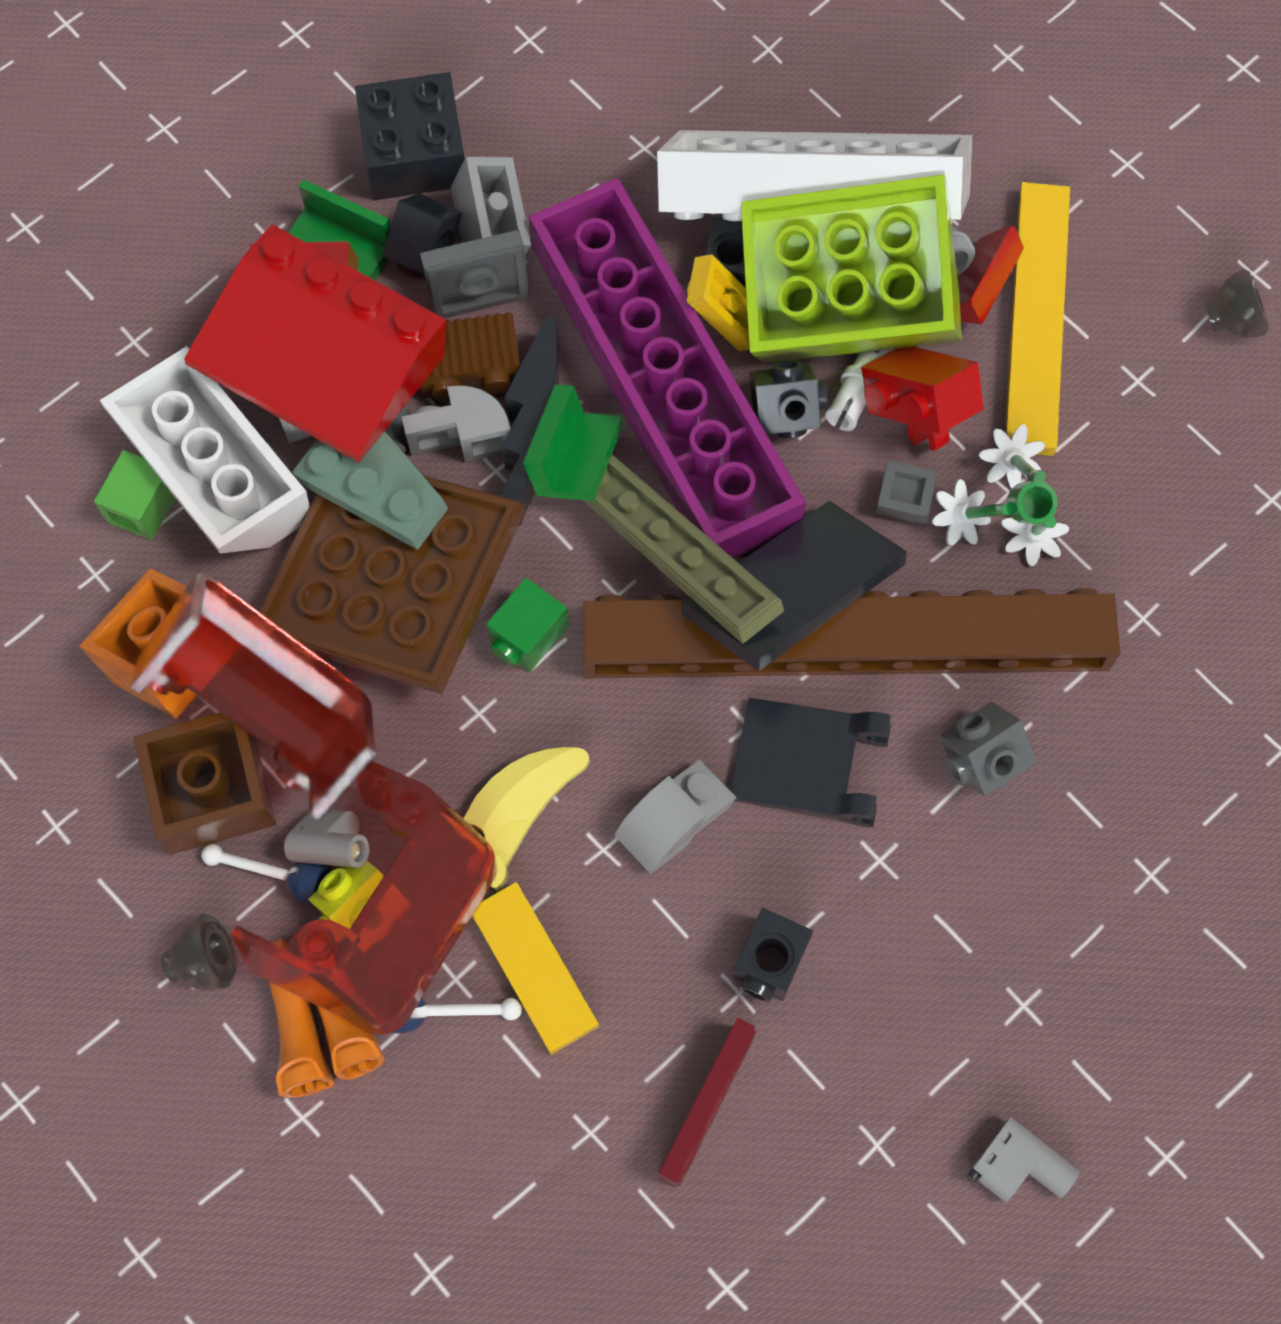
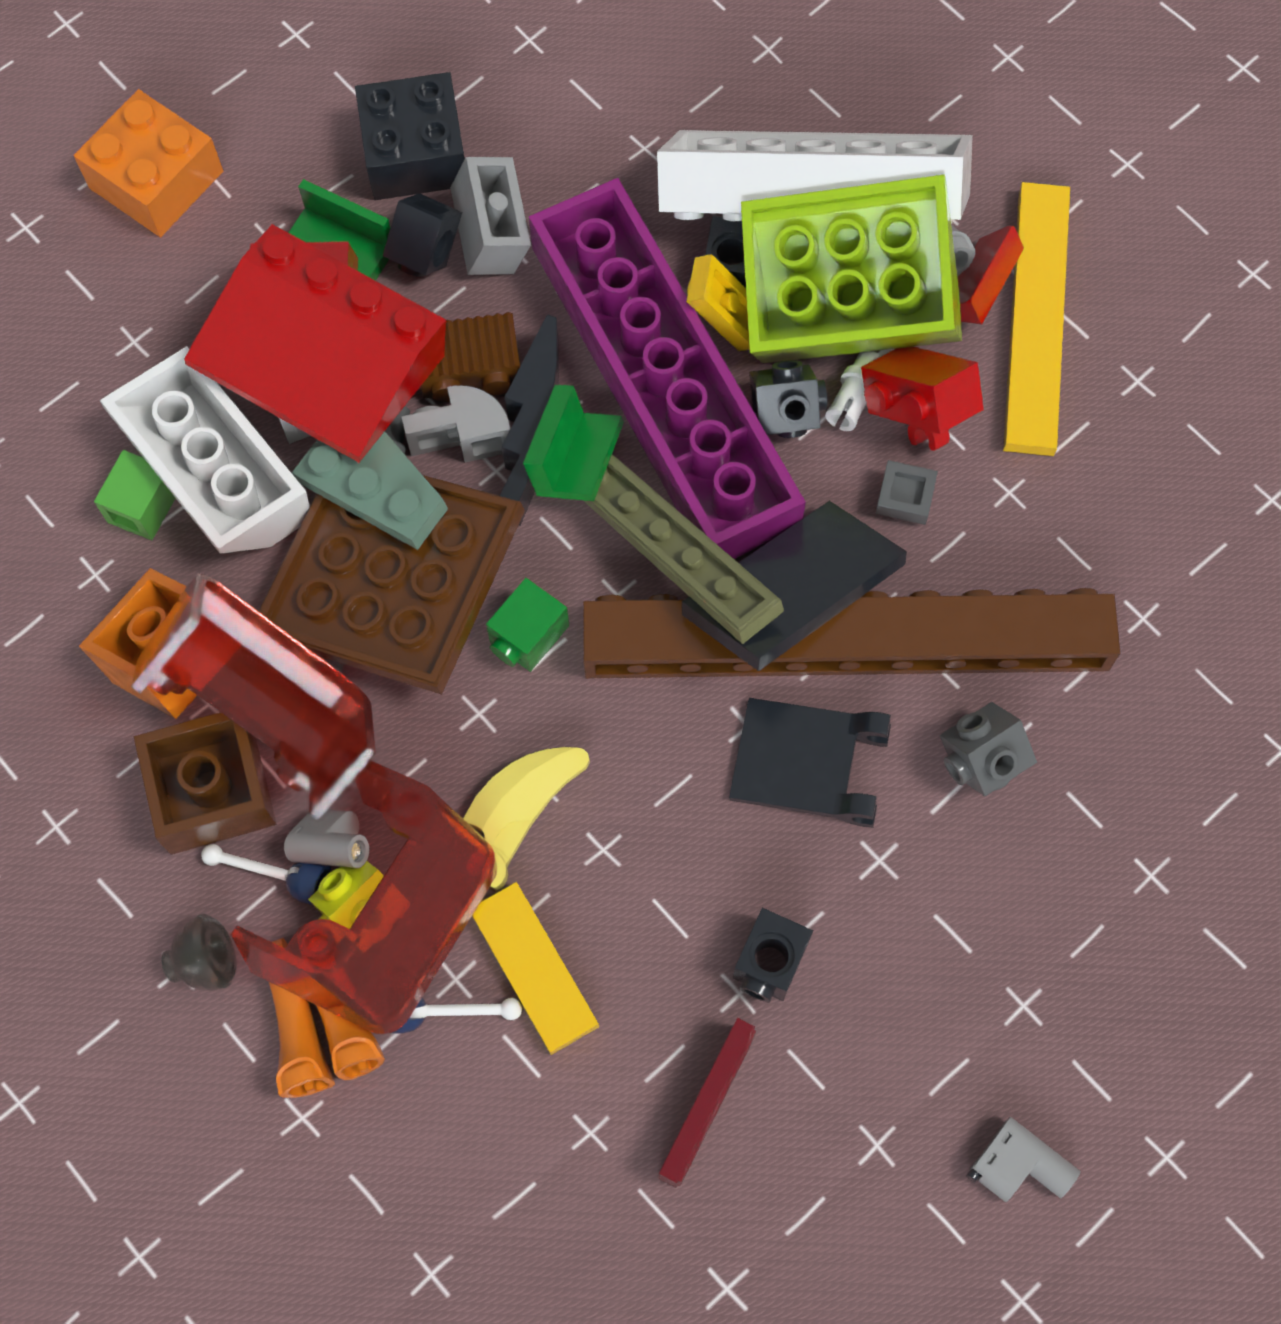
dark grey tile [420,230,530,318] -> none
light grey brick [614,759,736,874] -> none
white plant [931,424,1069,567] -> none
clear smoke brick [1205,269,1269,338] -> none
none -> orange brick [73,89,224,238]

